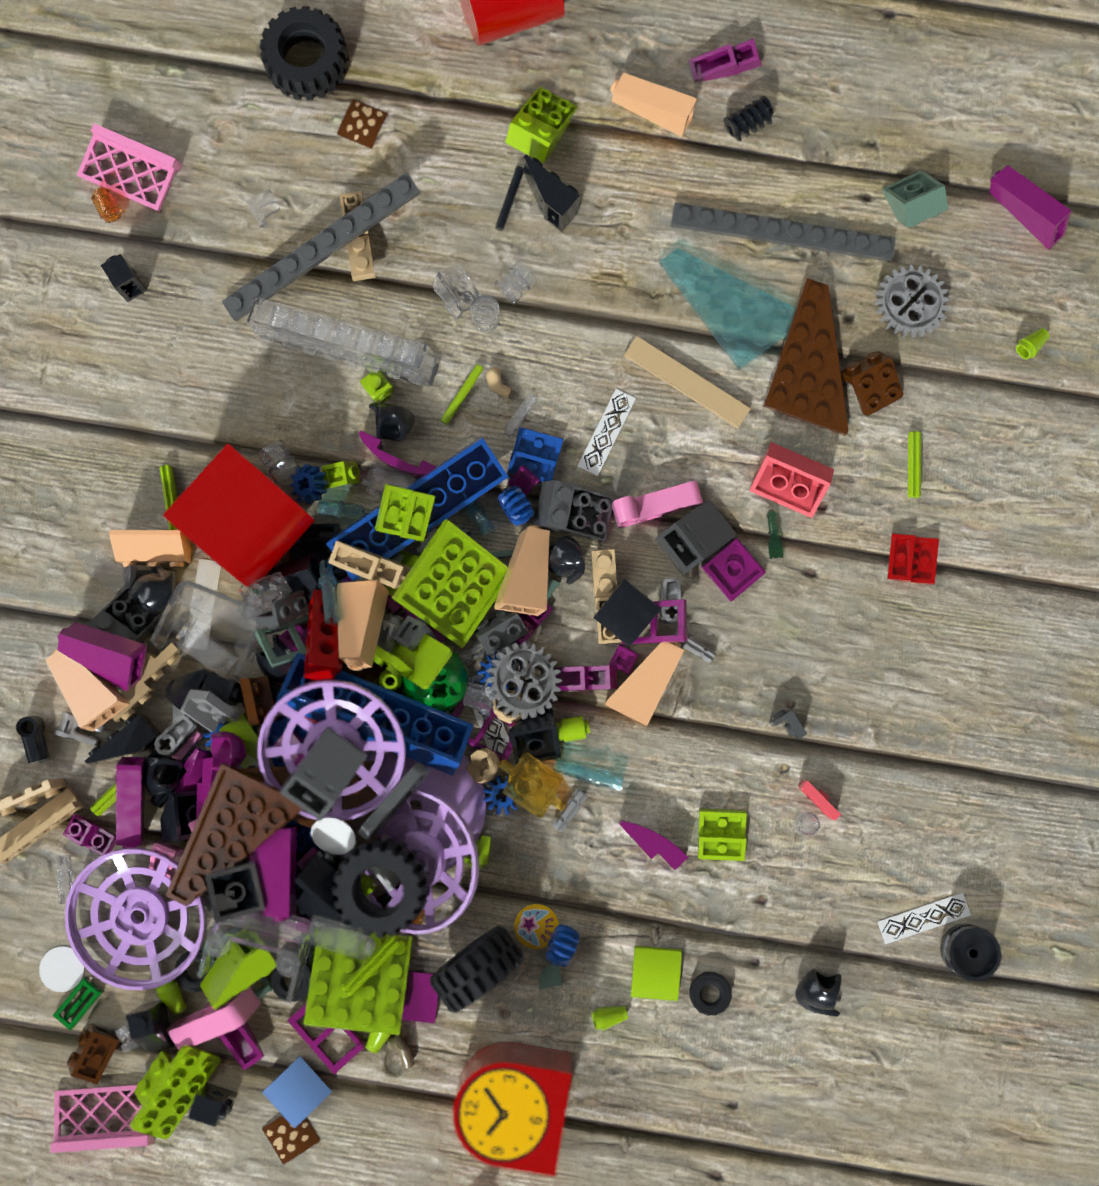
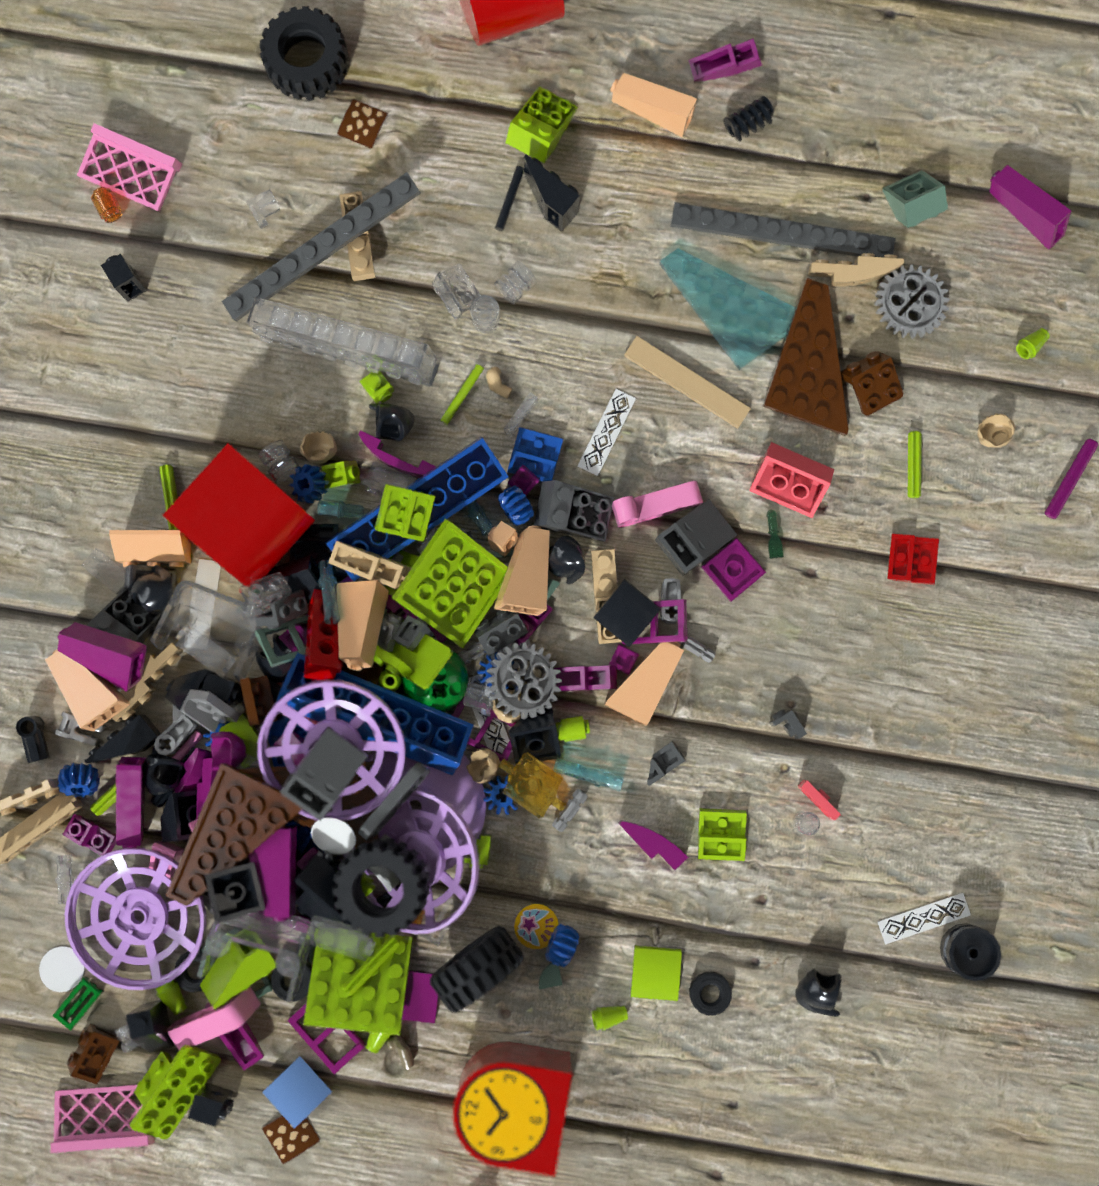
none -> blue gear [58,762,100,798]
none -> tan hair [300,431,337,464]
none -> light nougat plate [488,521,518,557]
none -> dark grey slope [647,741,686,786]
none -> tan slope [808,253,904,287]
none -> tan hair [977,413,1015,448]
none -> magenta axle [1045,438,1098,519]

